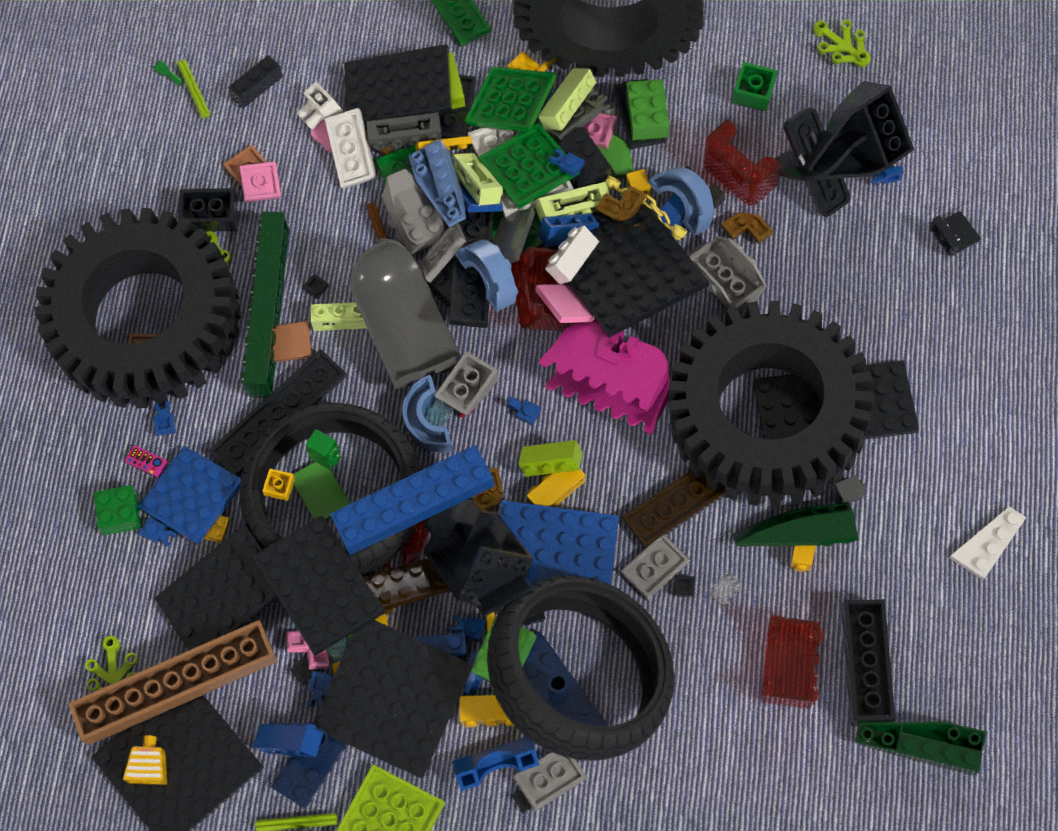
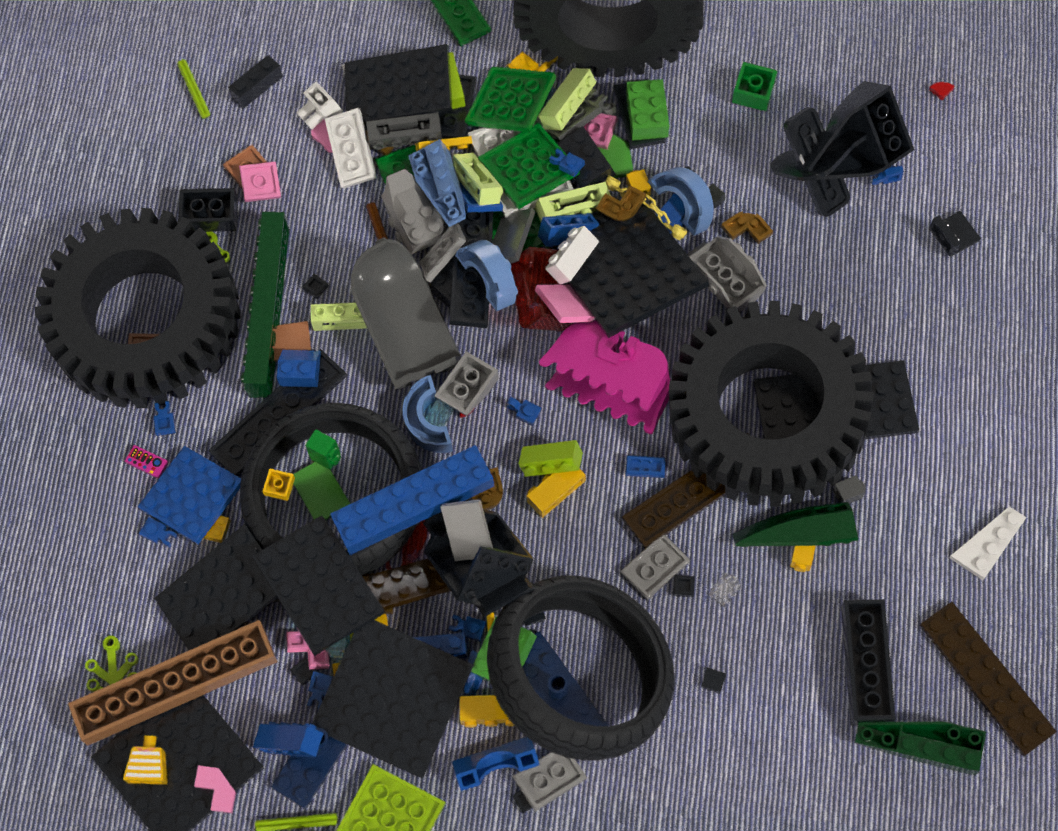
green brick [94,485,142,536] -> none
green piece [153,60,183,86] -> none
blue plate [500,500,619,584] -> none
clear red windscreen [703,119,781,206] -> none
clear red windscreen [761,616,824,709] -> none
lime plant [813,20,871,68] -> none
none -> bright pink tile [194,766,236,813]
none -> blue slope [277,350,321,387]
none -> light grey tile [441,499,493,561]
none -> blue plate [626,456,665,478]
none -> black tile [701,667,726,694]
none -> dark brown plate [919,602,1057,757]
none -> red tile [929,82,955,101]

